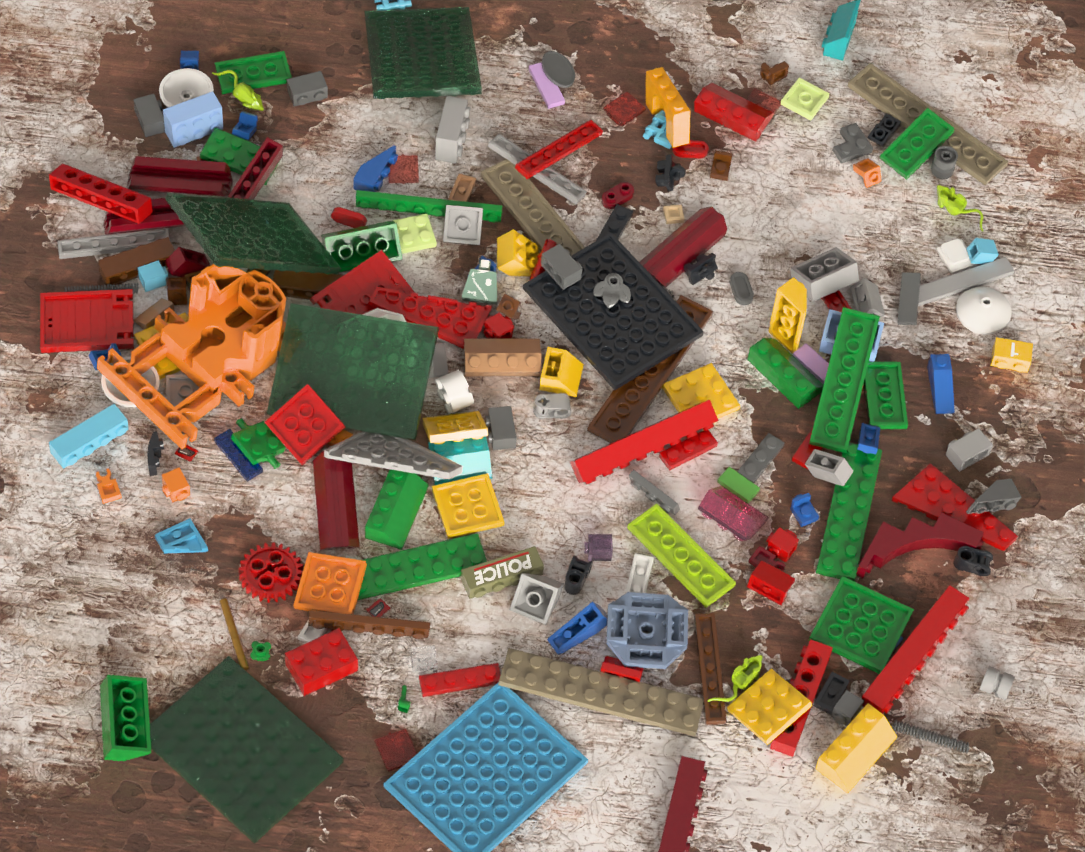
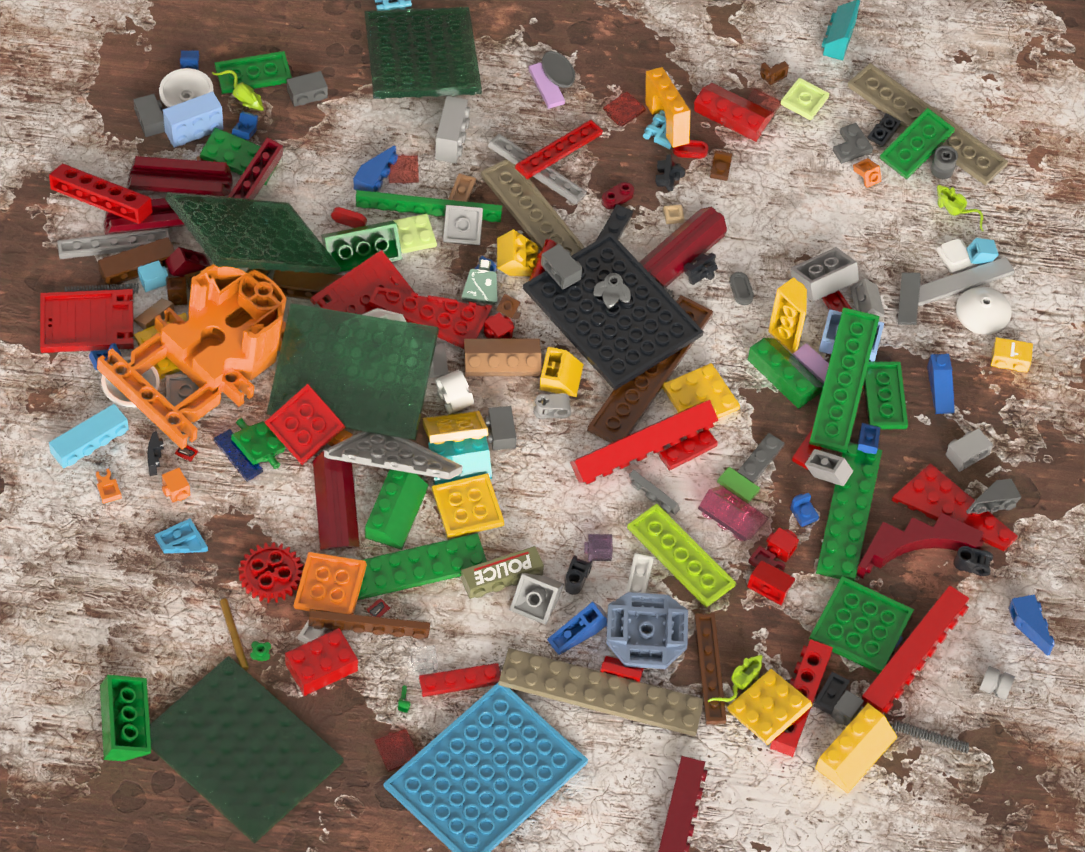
none -> blue slope [1008,594,1054,656]

